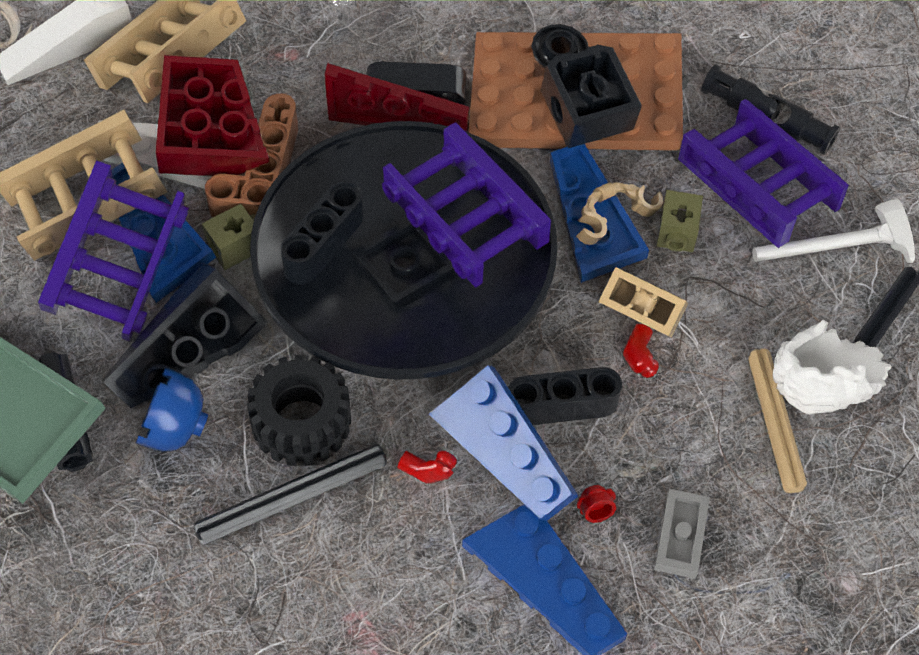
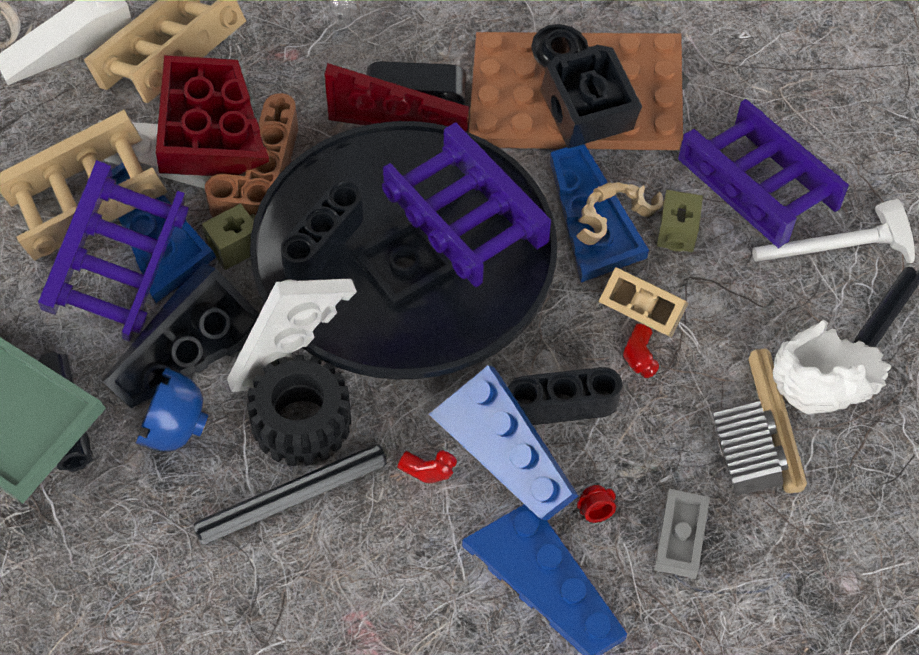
black piece [701,64,840,155] -> none
none -> white wing [227,279,357,392]
none -> flat silver brick [712,399,788,496]

